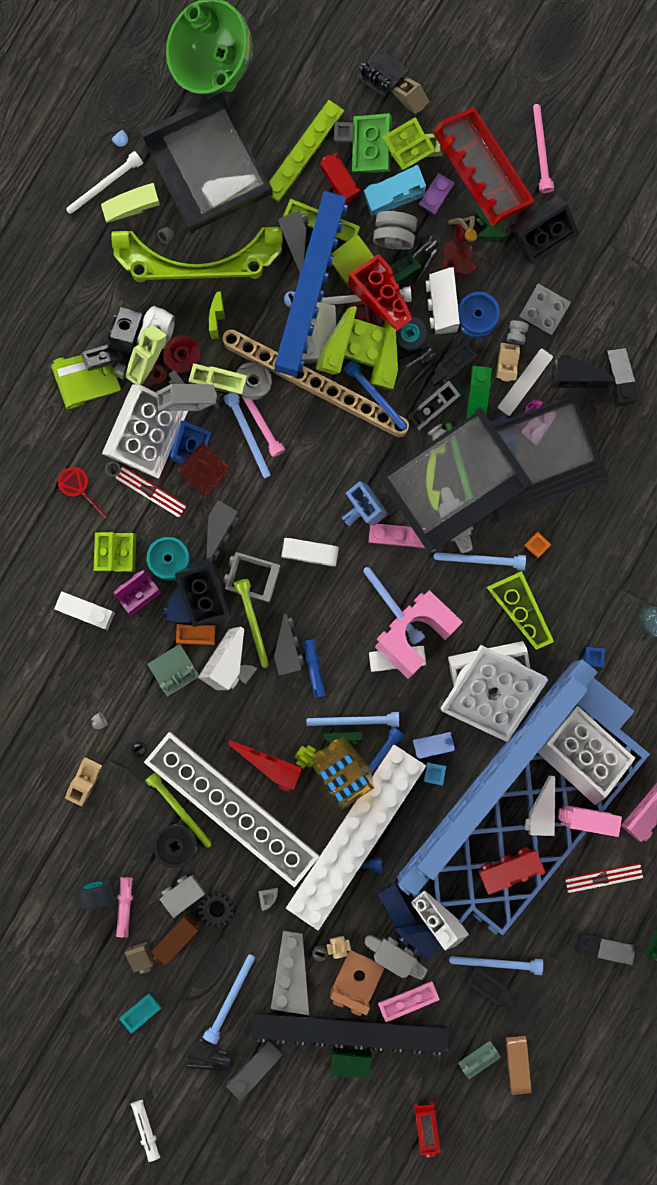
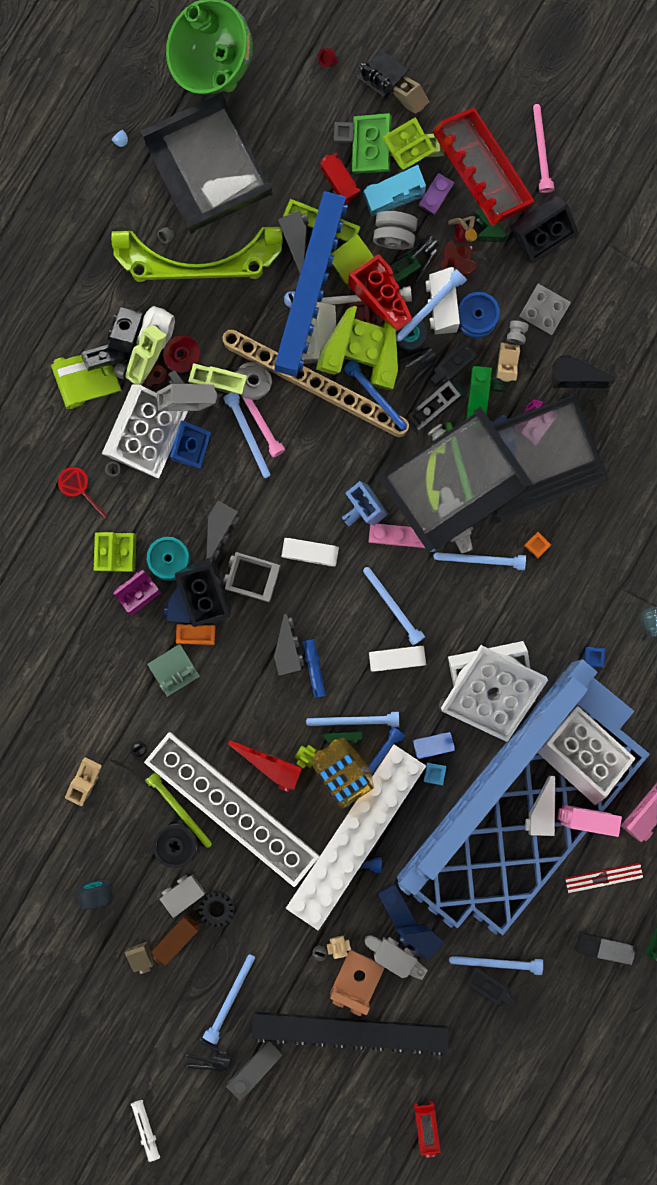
white slope [54,591,115,630] -> none
white piece [67,151,143,214] -> none
light grey hinge [91,712,108,729] -> none
yellowish green slope [101,183,160,223] -> none
sticker [116,466,186,517] -> none
bright pink pin [116,877,133,937] -> none
teal tile [119,993,162,1034] -> none
clear red plate [177,443,230,497] -> none
white slope [198,627,244,690] -> none
lime slope [209,292,225,339] -> none
lime piece [234,579,269,668] -> none
light grey tile [237,665,257,684] -> none
light grey tile [258,887,278,911] -> none
lime plate [269,100,344,202] -> none
light grey wing [271,930,309,1015] -> none
dark green hinge [331,1047,372,1079] -> none
bright pink arch [375,590,462,679] -> none
bright pink plate [378,981,440,1022] -> none
white slope [411,891,469,950] -> none
sand green hinge [458,1041,501,1079] -> none
red wedge [478,847,546,894] -> none
lime wedge [487,571,554,650] -> none
white sticker [498,349,553,416] -> none
medium nougat beam [506,1036,531,1095] -> none
slope [607,348,638,407] -> none
none -> dark red tile [318,48,338,68]
none -> light blue piece [396,269,467,342]
none -> clear green bush [490,379,507,392]

